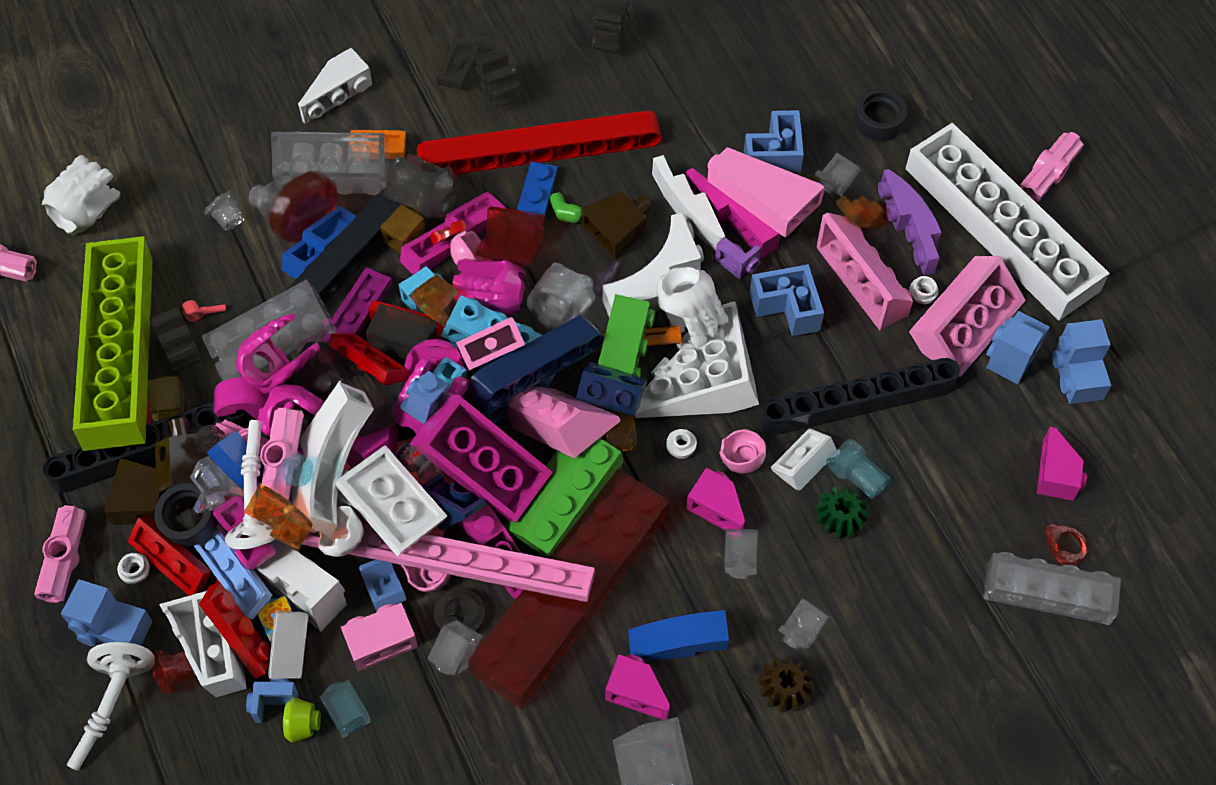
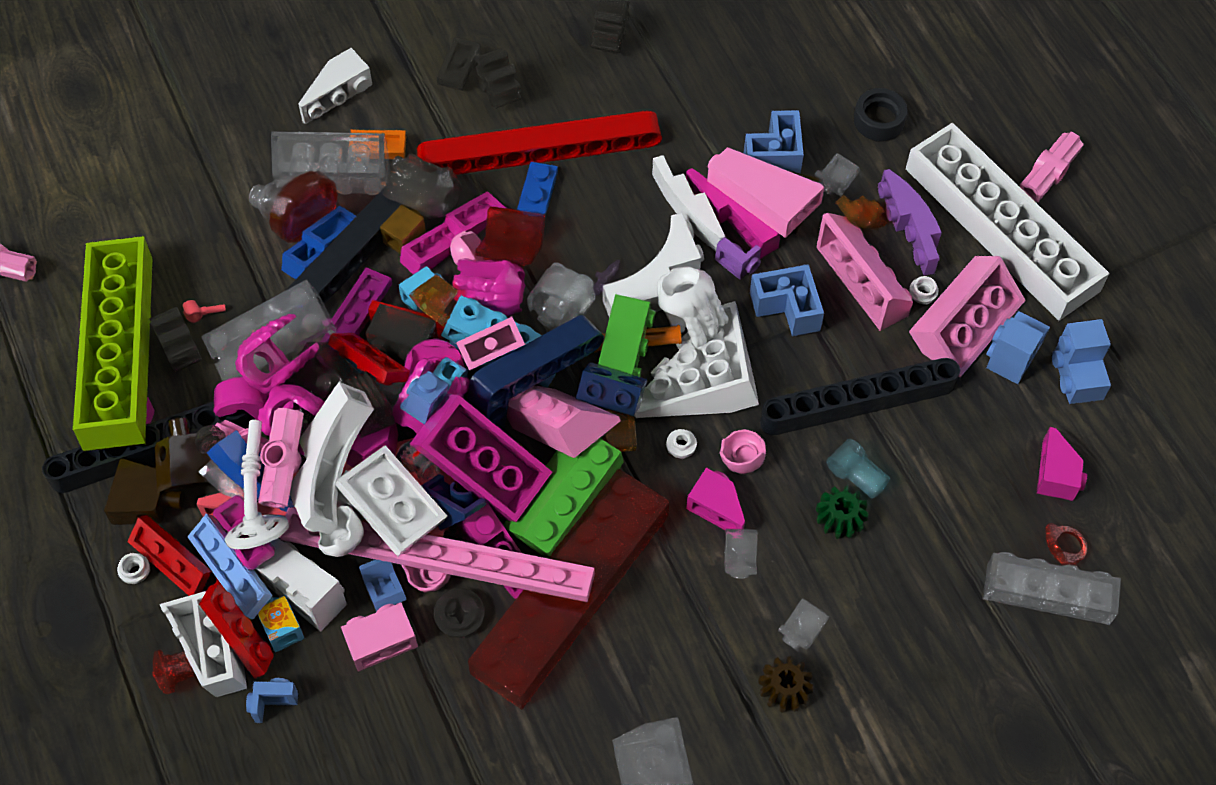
bright pink piece [34,505,87,603] -> none
white piece [42,155,121,235] -> none
medium blue brick [61,579,153,646] -> none
white dish [67,642,155,770] -> none
clear yellow brick [148,376,186,421] -> none
black tyre [155,482,219,546] -> none
clear bracket [190,456,231,514] -> none
clear piece [204,191,244,231] -> none
clear orange slope [244,483,313,550] -> none
white slope [268,610,308,679] -> none
clear light blue plate [281,454,314,487] -> none
lime cone [283,697,321,743] -> none
clear light blue brick [319,680,371,738] -> none
clear brick [427,620,482,676] -> none
red tile [430,220,467,245] -> none
bright green arm [549,192,583,223] -> none
dark brown torso [582,192,652,260] -> none
dark pink slope [605,655,670,721] -> none
blue slope [628,610,729,661] -> none
white slope [771,428,837,491] -> none

